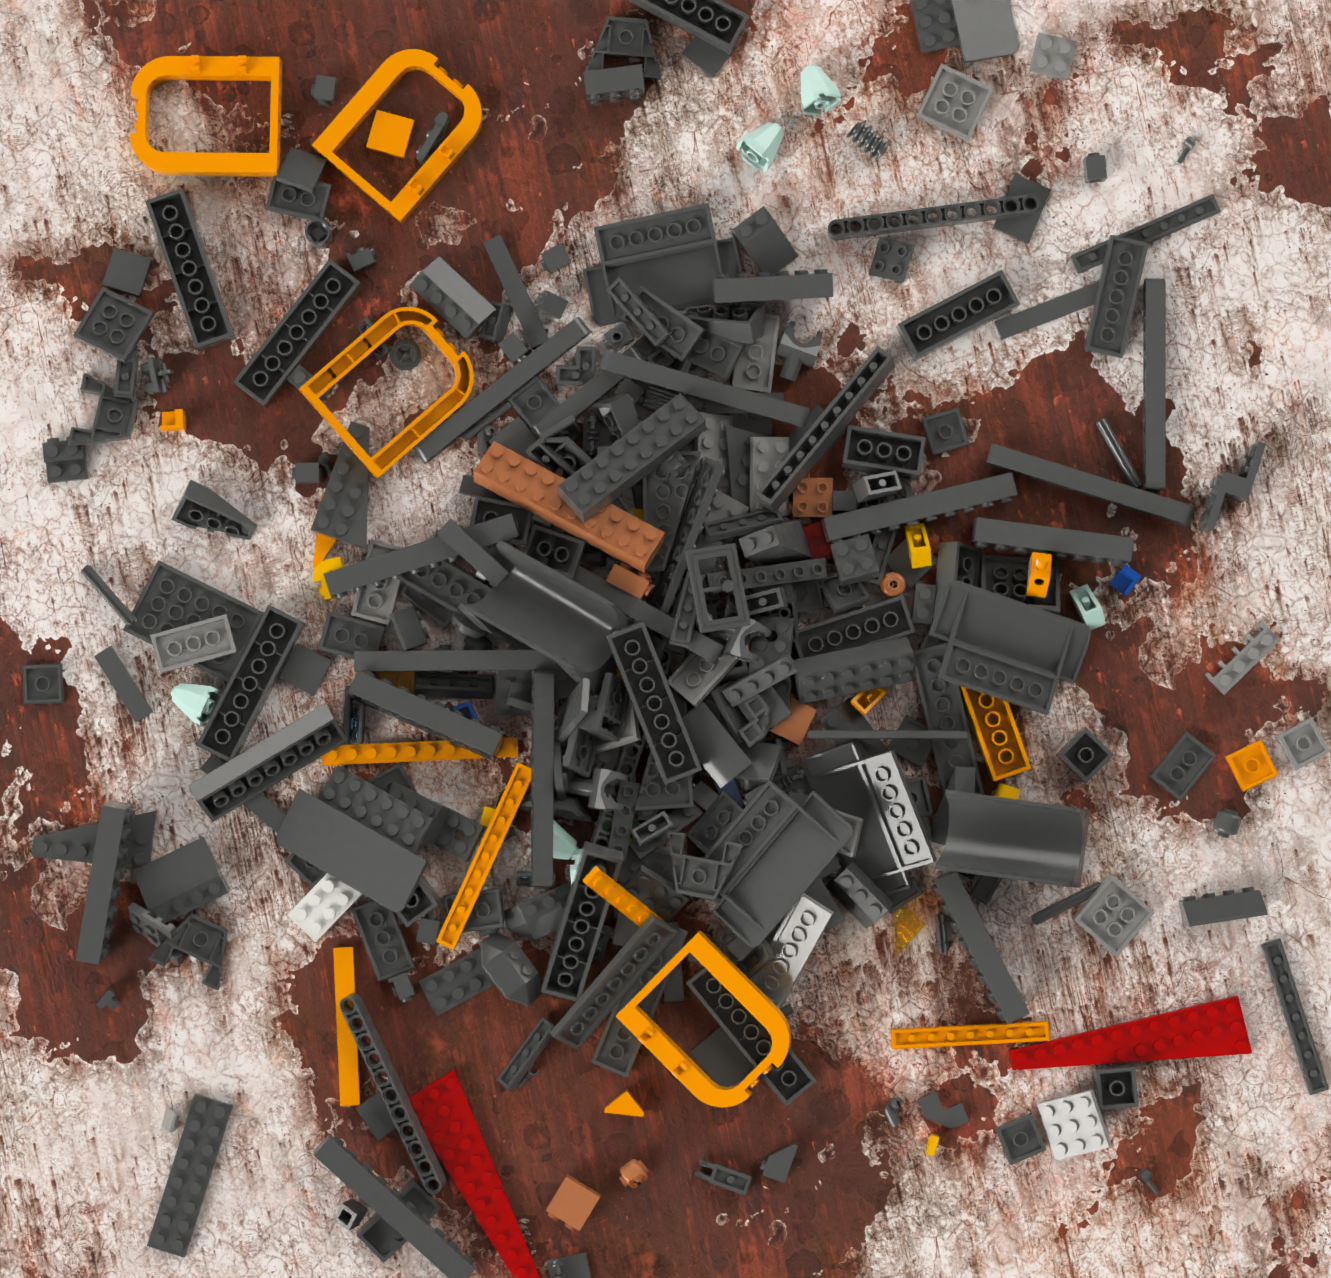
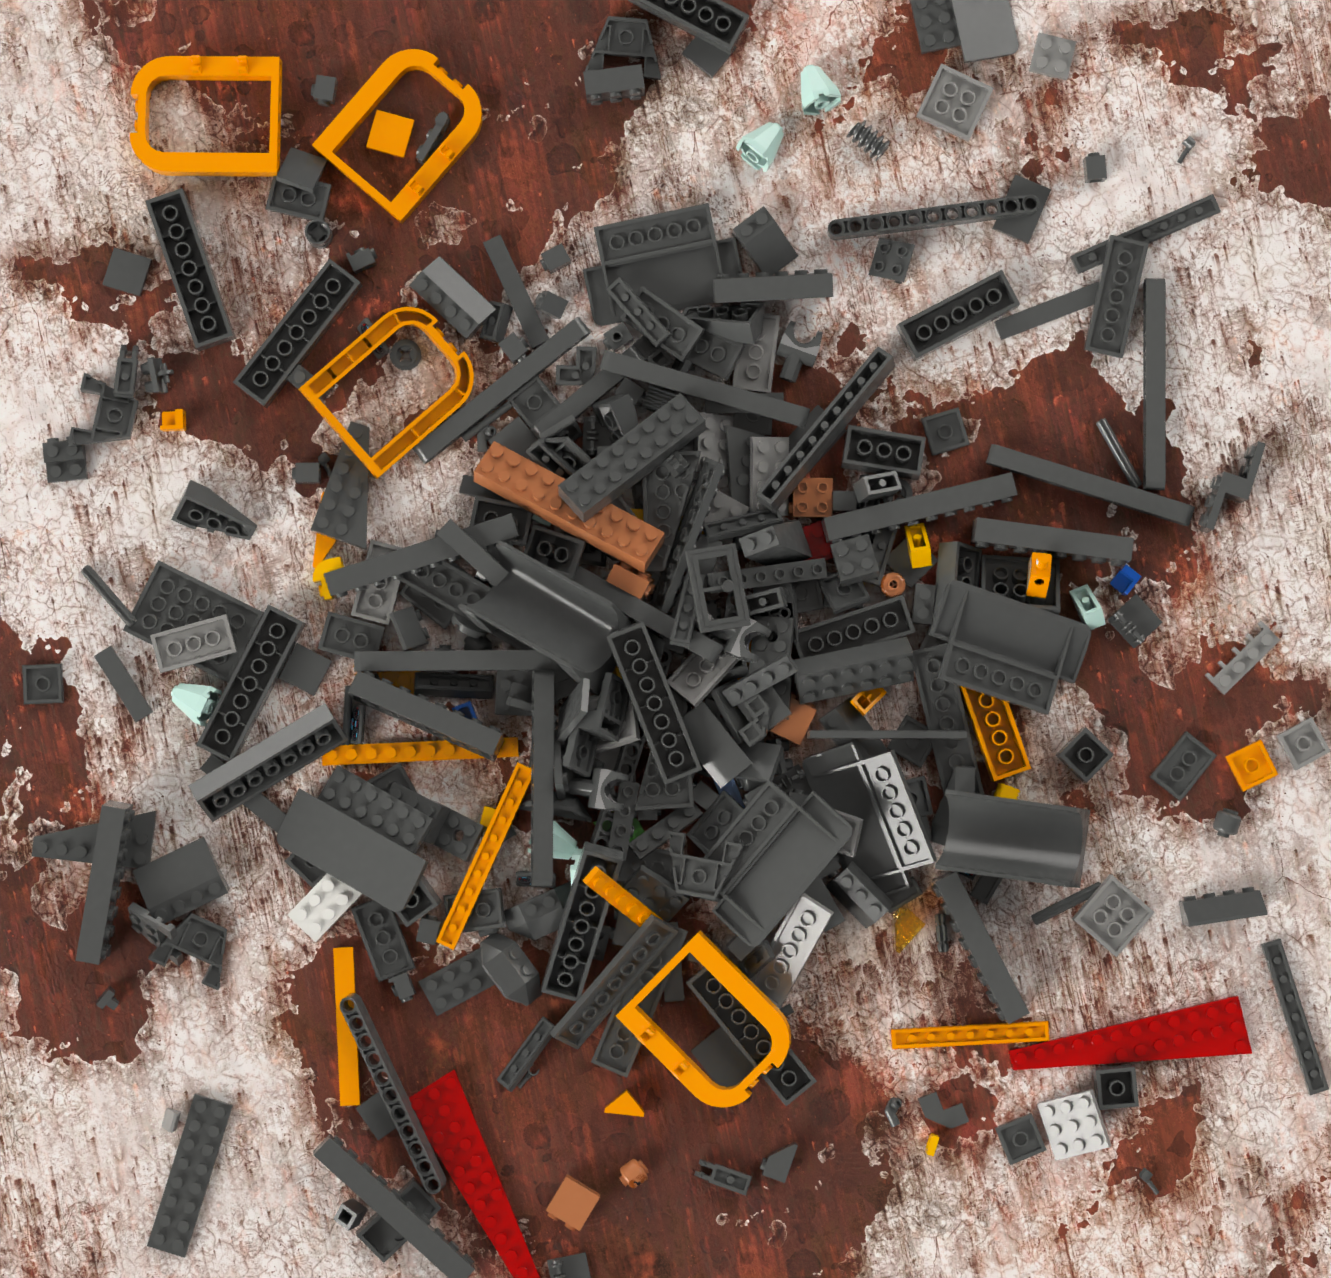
dark grey plate [73,287,155,364] -> none
dark grey slope [630,810,674,847] -> none
none -> dark grey hinge [1108,594,1163,648]

